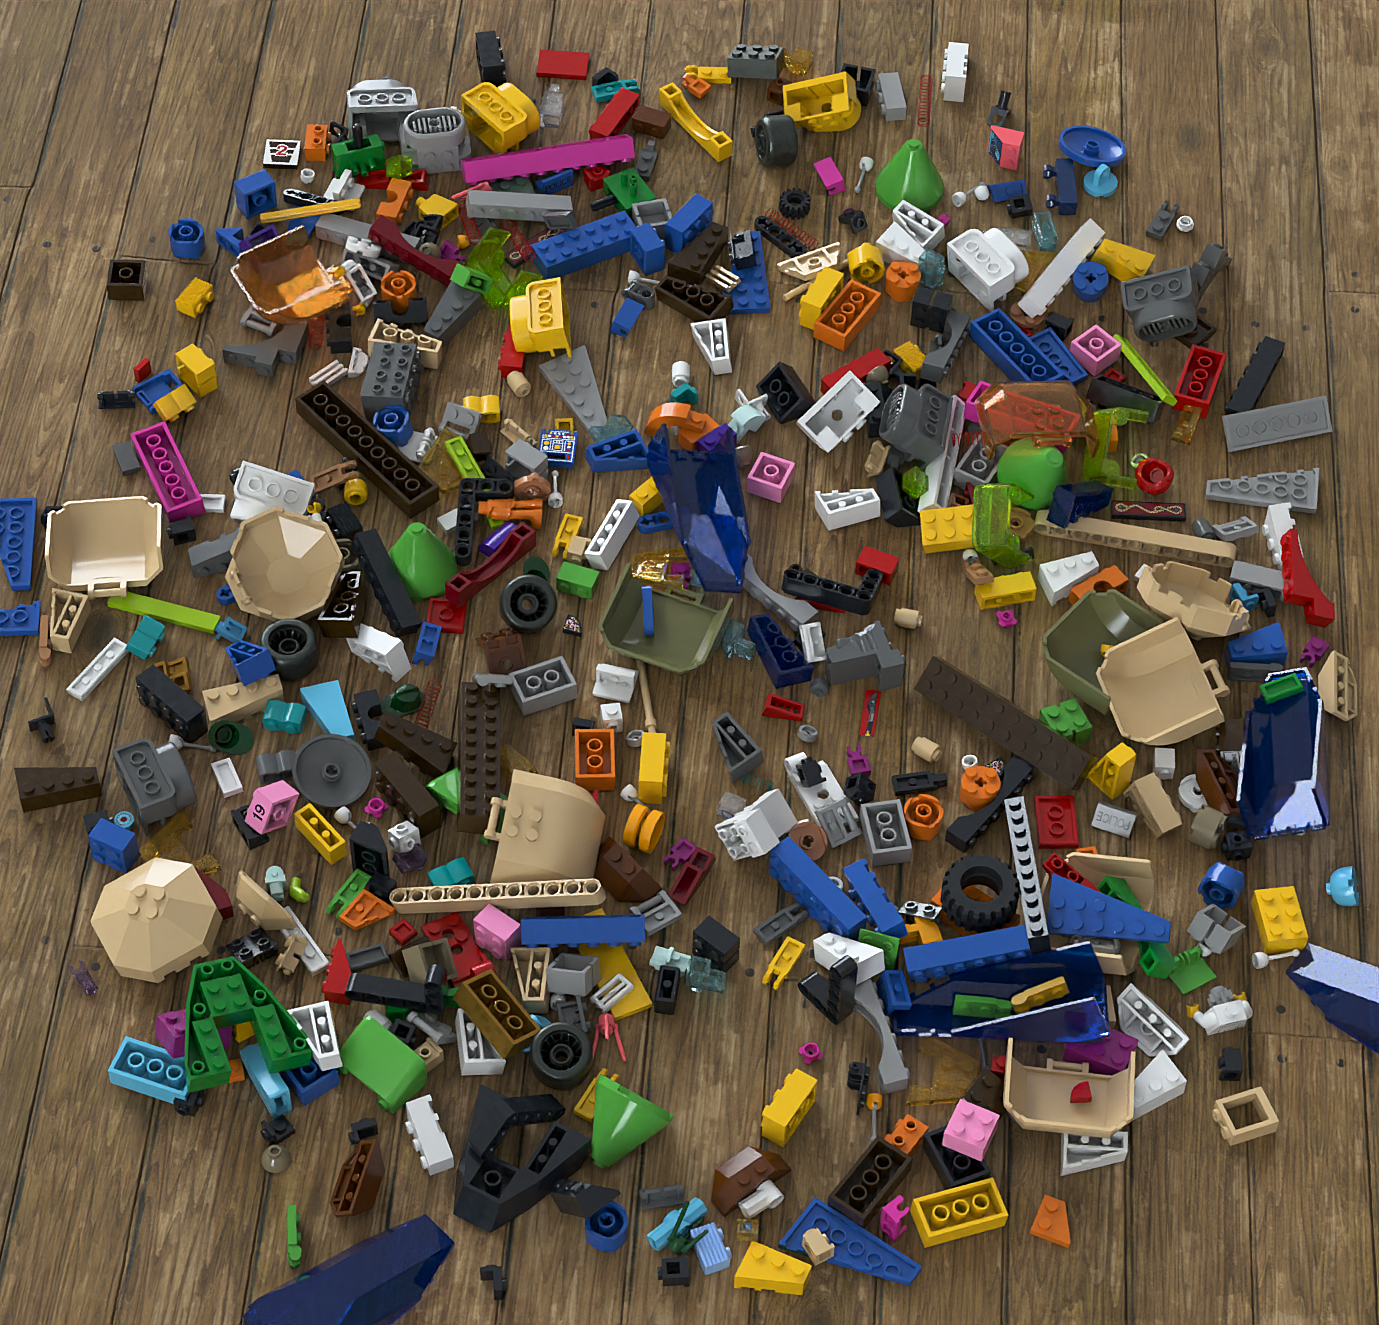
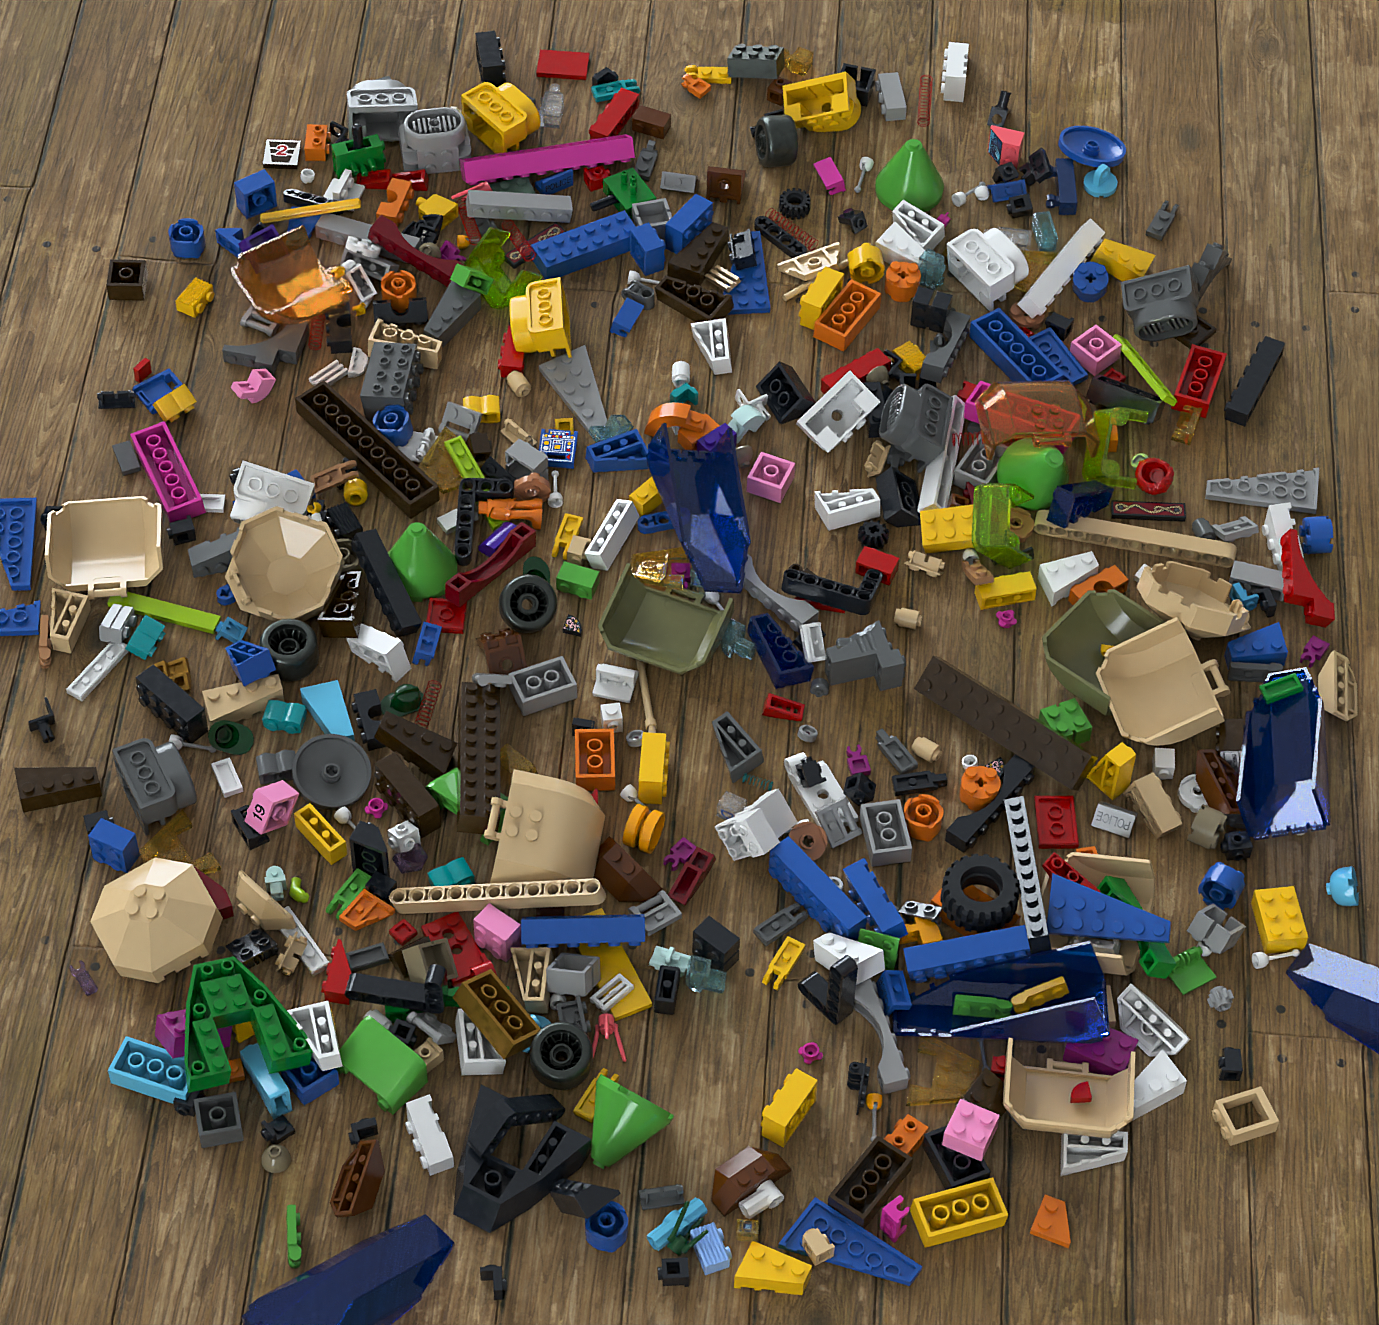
medium azure tile [114,811,135,830] -> none
yellow piece [175,343,218,398] -> none
clear neon green brick [386,154,412,179] -> none
dark grey tile [542,211,578,230] -> none
blue beam [642,586,654,637] -> none
yellow arch [659,82,733,162] -> none
red sticker [859,689,881,737] -> none
clear neon green brick [902,466,929,500] -> none
white plate [1176,216,1194,232] -> none
white torso [1186,992,1253,1036] -> none
light grey plate [1222,396,1332,452] -> none
none -> light grey brick [99,604,137,645]
none -> dark grey brick [194,1092,244,1148]
none -> bright pink brick [231,369,276,403]
none -> light grey panel [660,171,698,193]
none -> white hinge [705,588,736,627]
none -> reddish brown bracket [706,166,746,204]
none -> black gear [858,519,889,549]
none -> dark grey hinge [875,728,918,775]
none -> tan hinge [904,550,945,577]
none -> black bracket [992,162,1019,183]
none -> black plate [1019,147,1053,186]
none -> blue brick [1299,516,1333,554]

